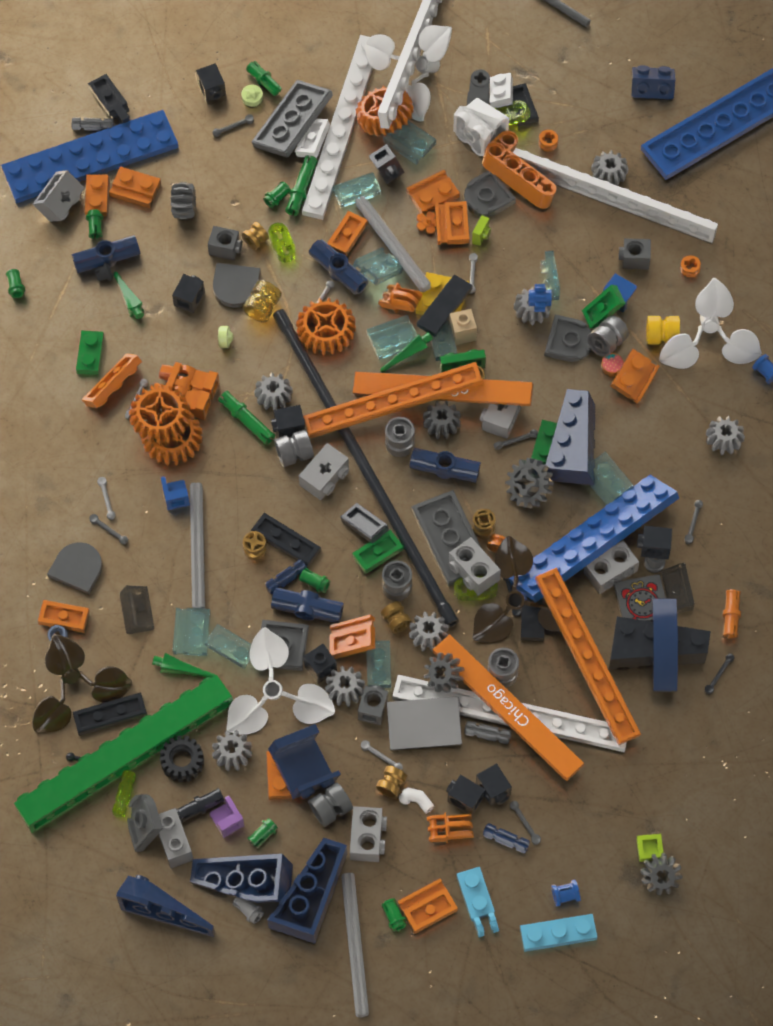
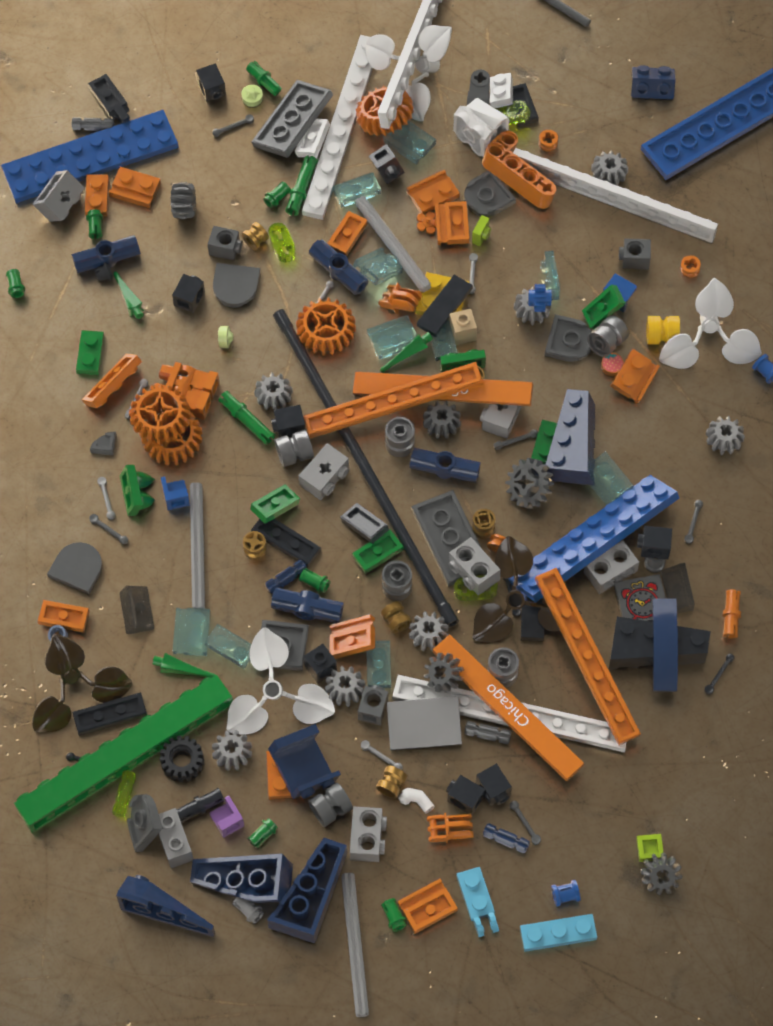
clear yellow wheel [243,280,282,322] -> none
none -> dark grey tile [90,432,117,455]
none -> green tile [119,465,155,516]
none -> green plate [250,484,300,524]

